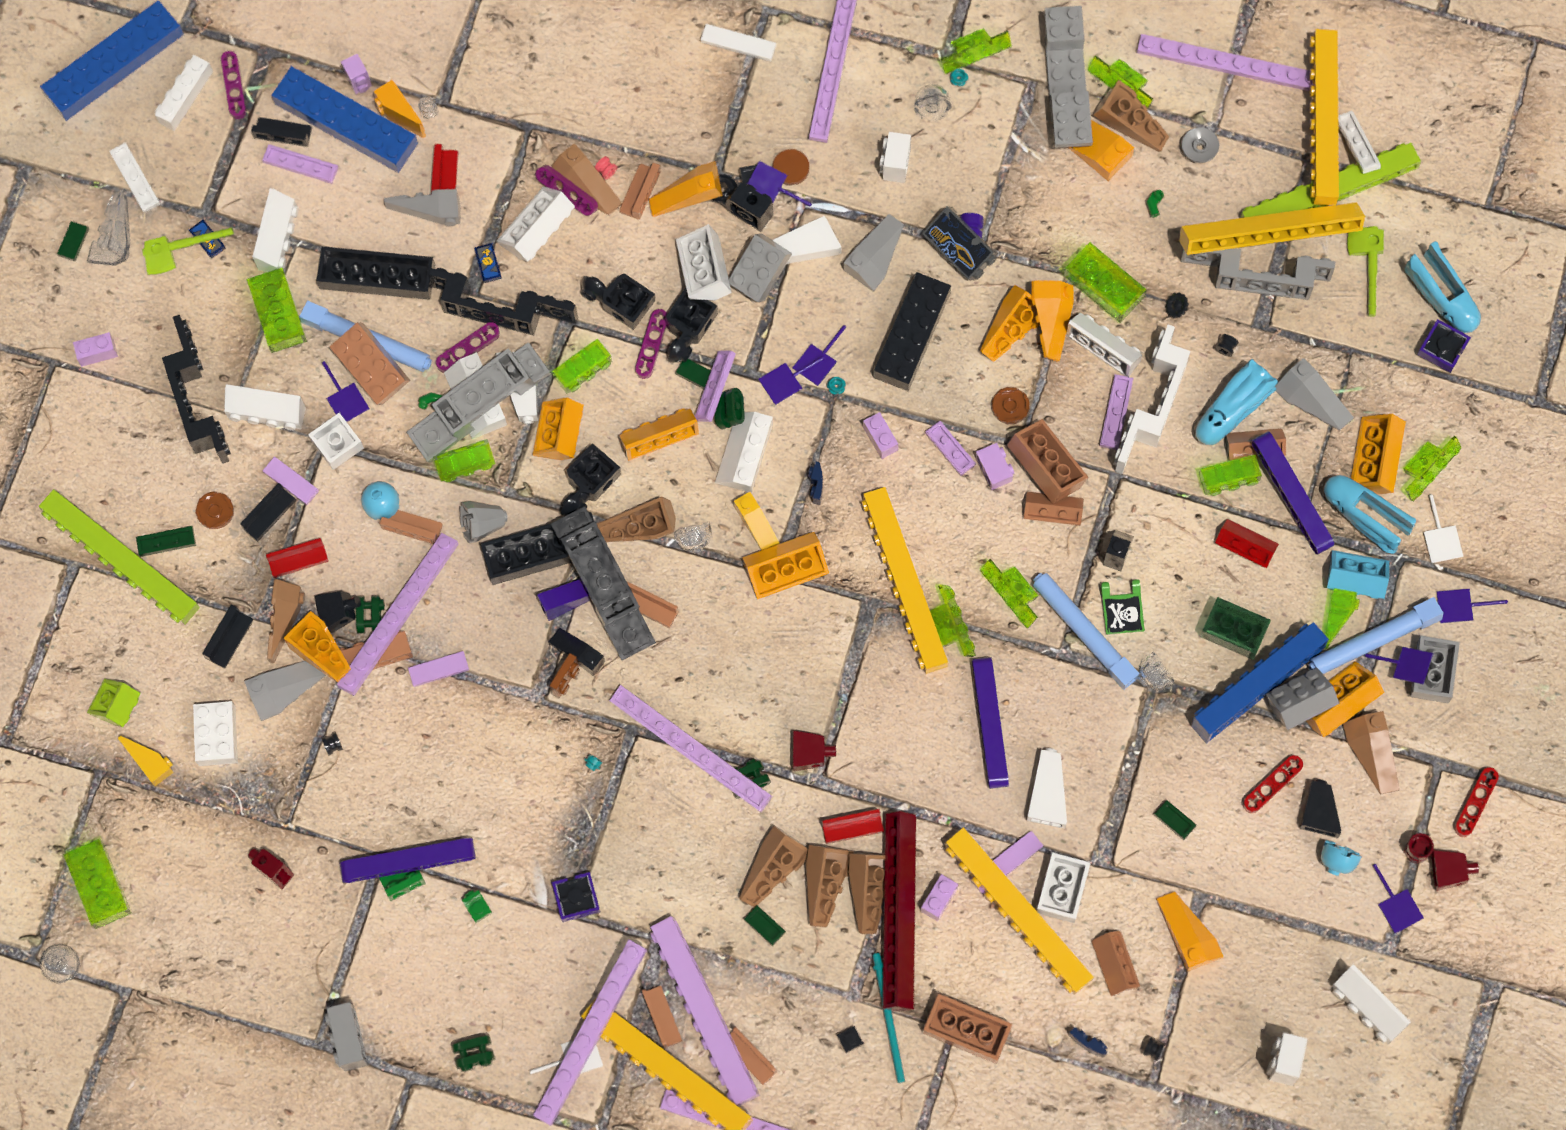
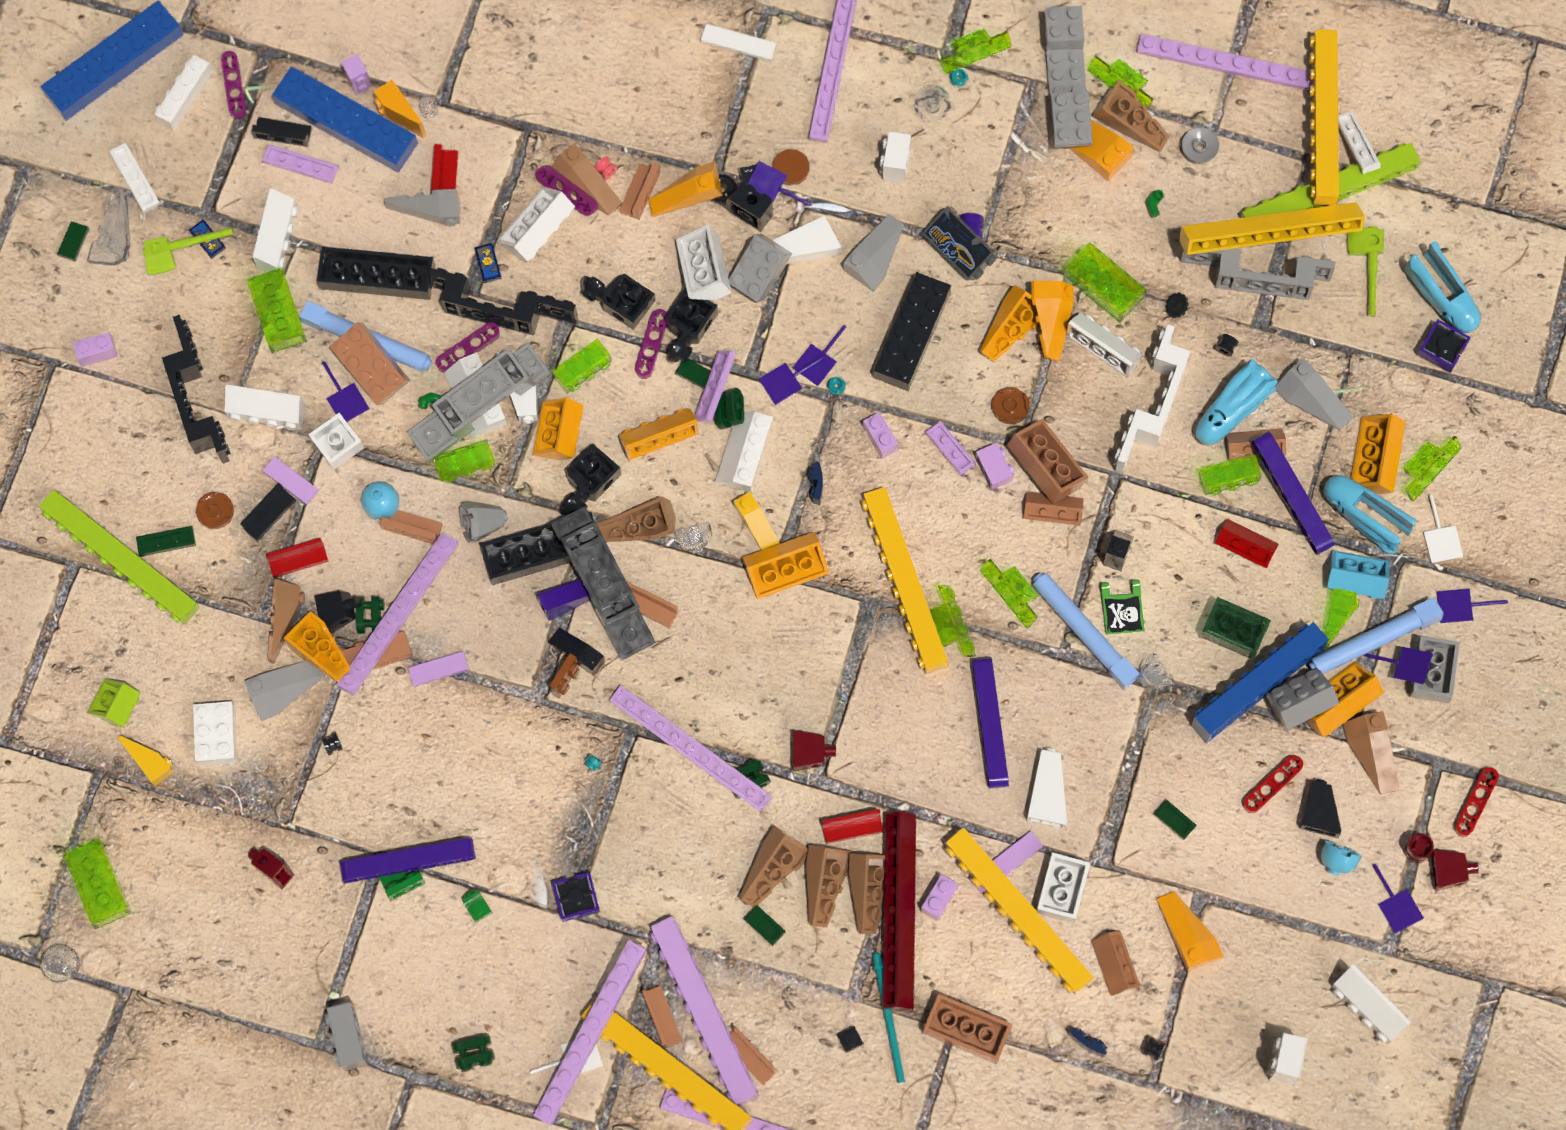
black panel [202,605,253,668] -> none
lavender tile [1099,374,1133,450] -> none

